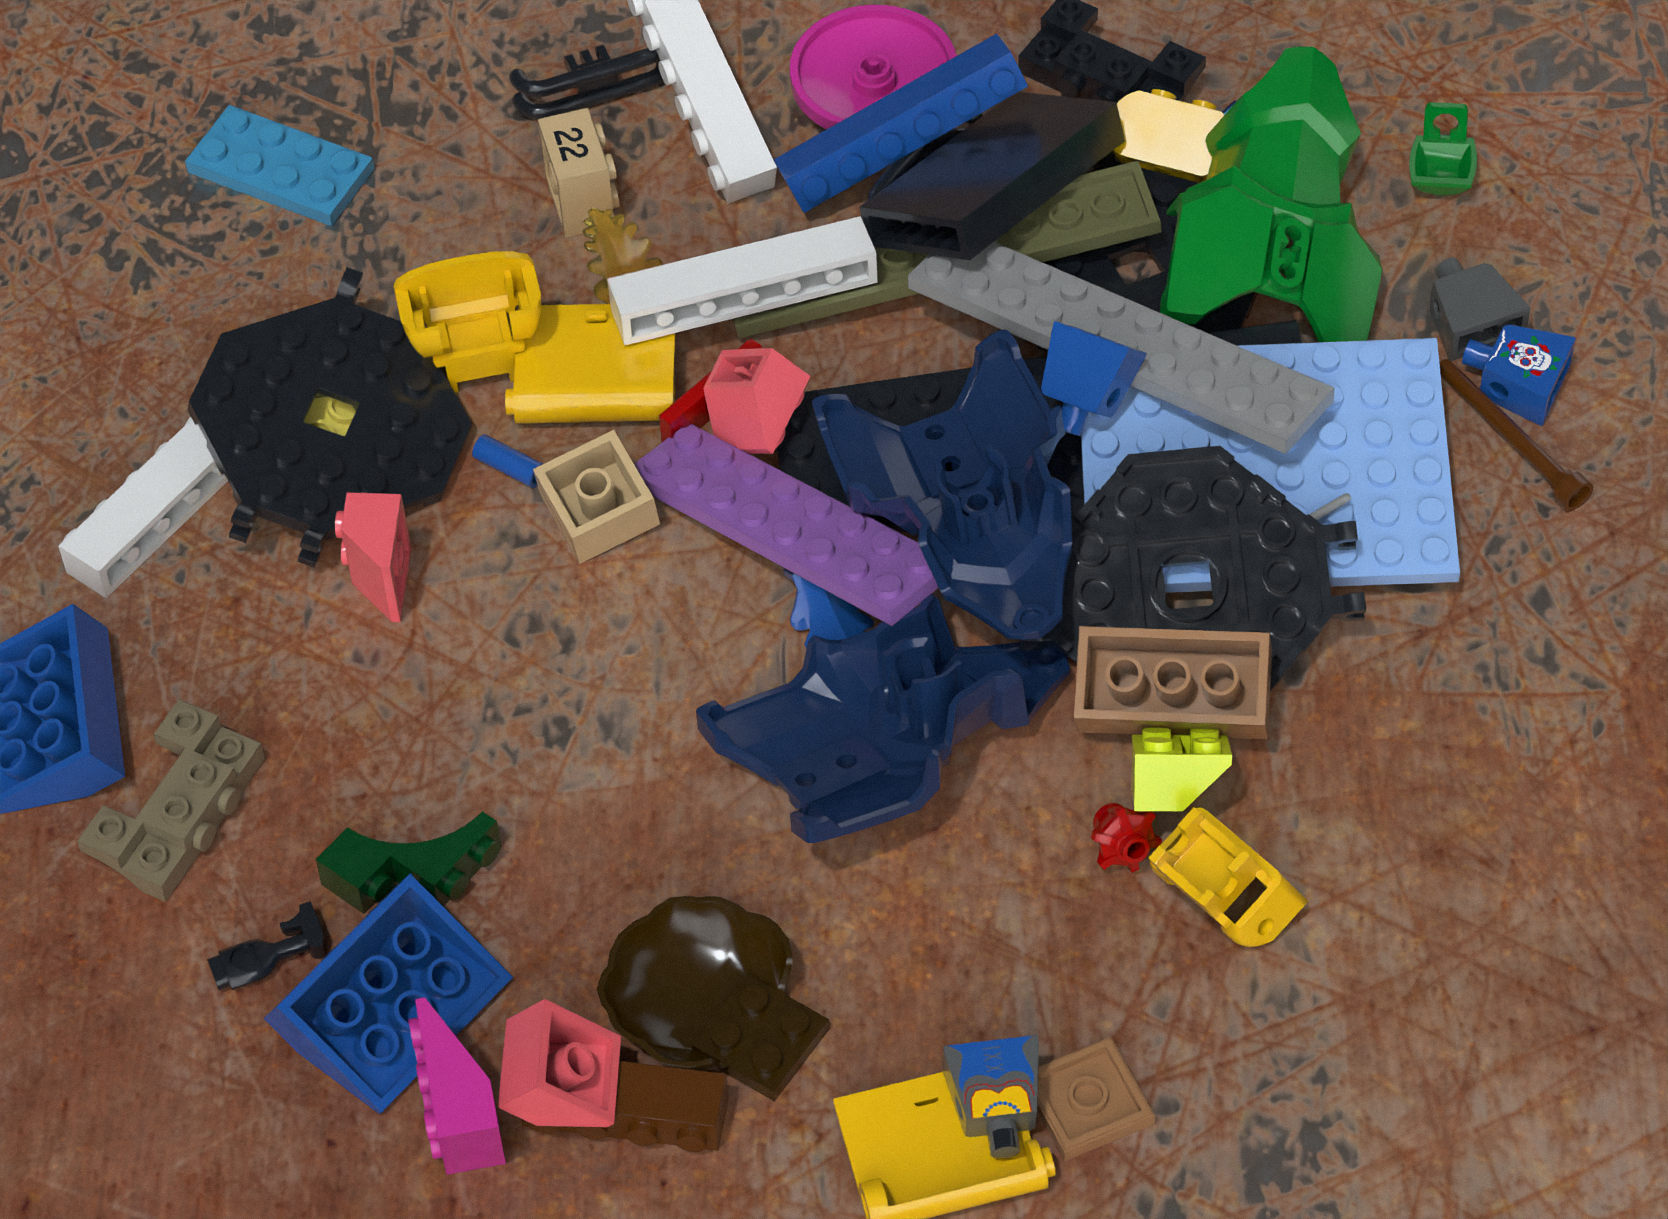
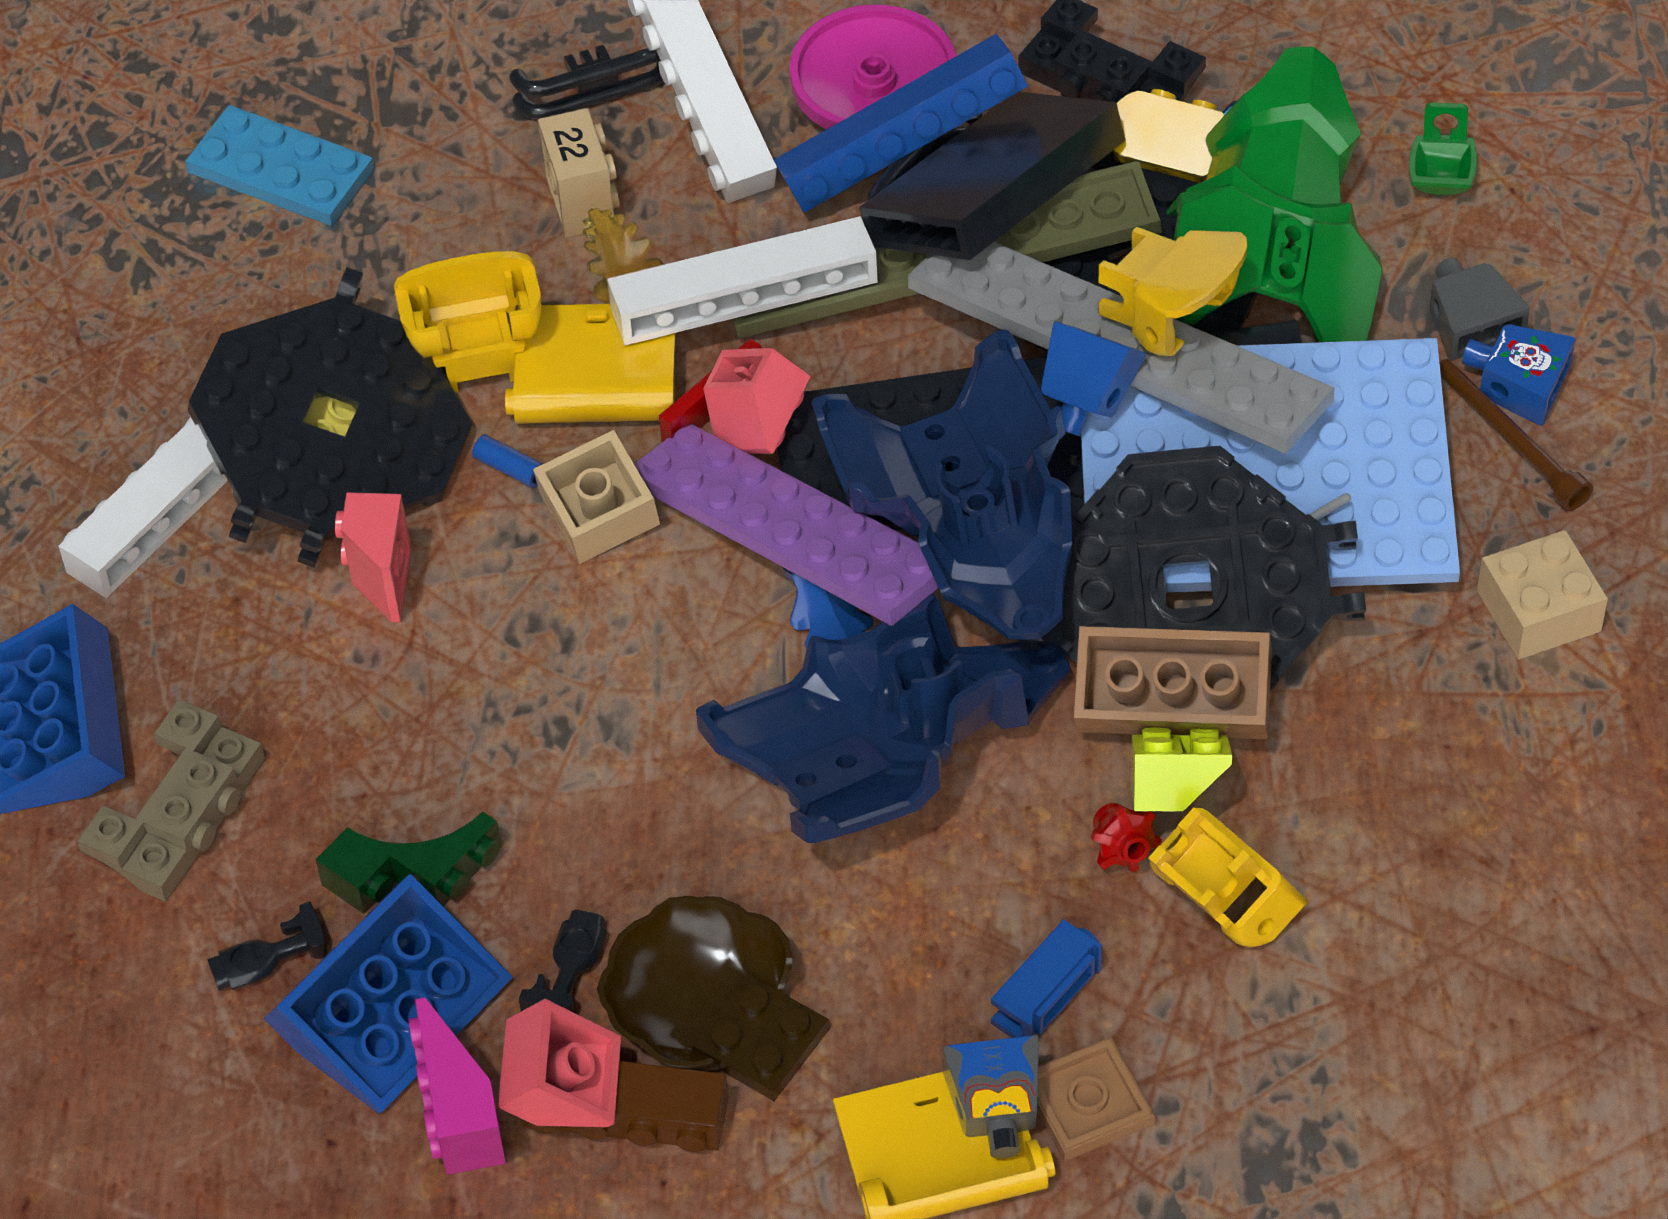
none -> black piece [519,910,607,1014]
none -> blue window [991,919,1102,1038]
none -> yellow piece [1099,227,1247,356]
none -> tan brick [1477,530,1608,660]

